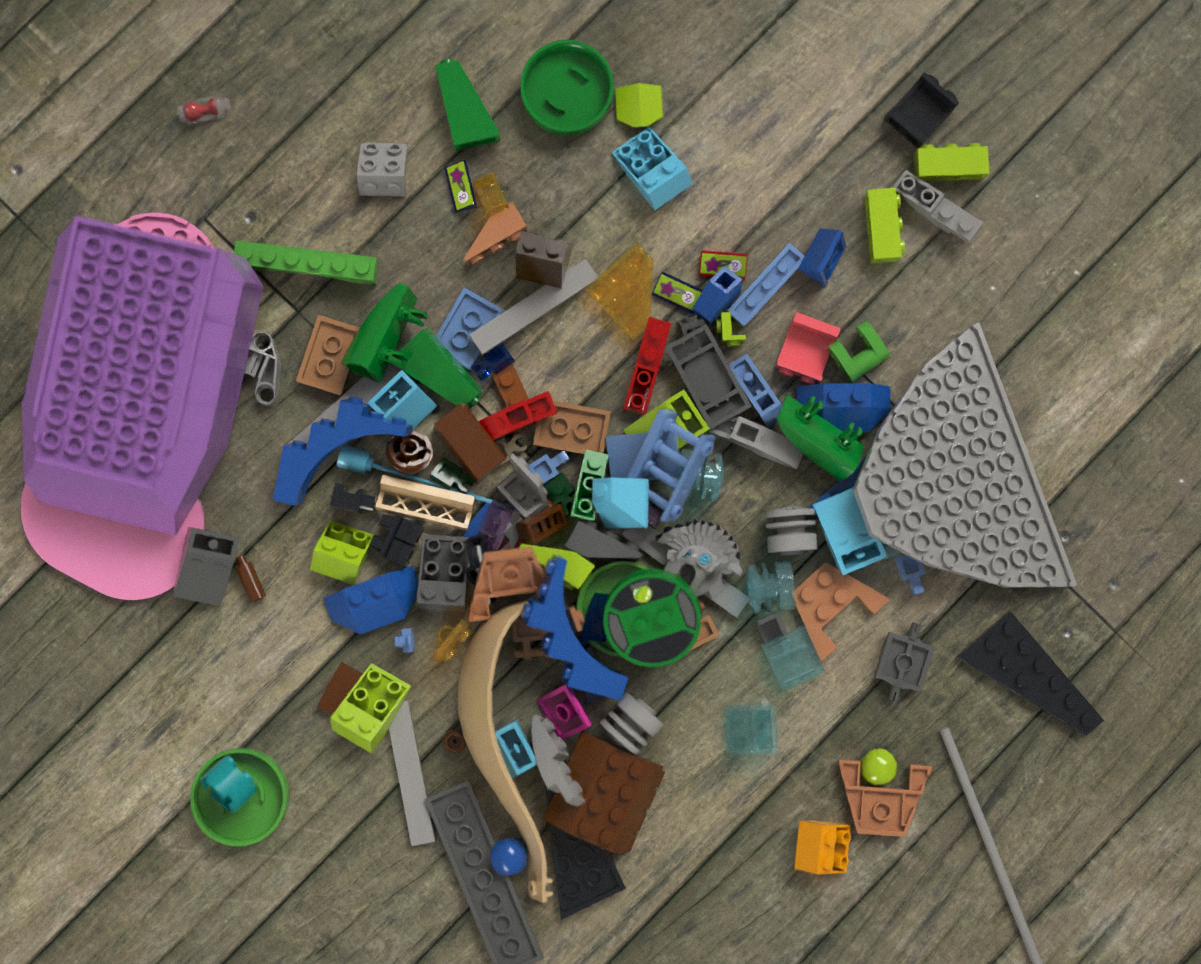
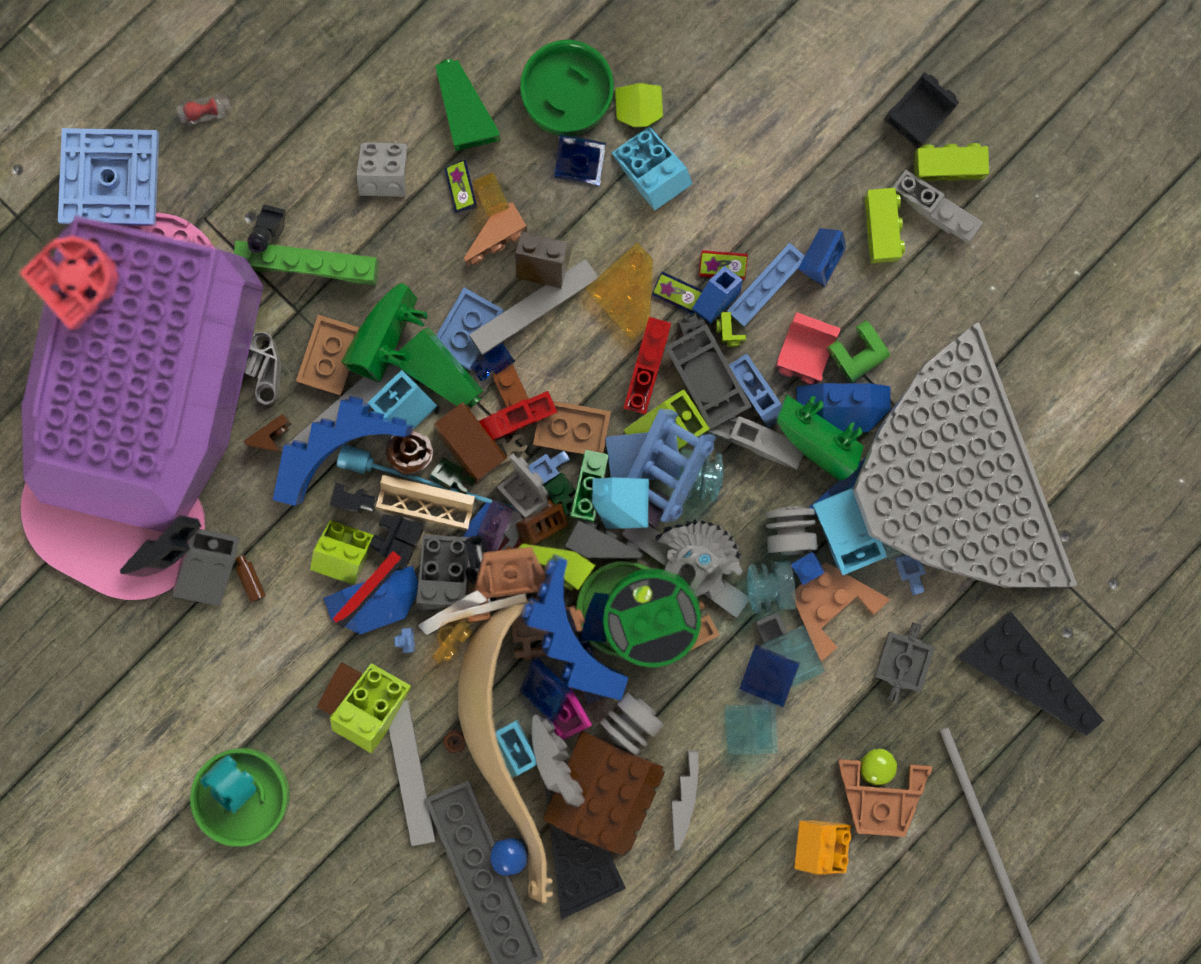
none -> coral connector [20,236,118,329]
none -> light blue piece [58,128,159,226]
none -> black slope [119,515,201,577]
none -> reddish brown slope [244,414,291,453]
none -> black piece [247,205,286,253]
none -> red sticker [333,551,403,628]
none -> white sticker [418,591,486,635]
none -> white sticker [436,594,527,624]
none -> clear blue tile [519,658,571,722]
none -> clear blue slope [554,135,606,185]
none -> light grey slope [671,750,698,850]
none -> clear blue tile [739,645,801,707]
none -> blue brick [791,551,825,585]

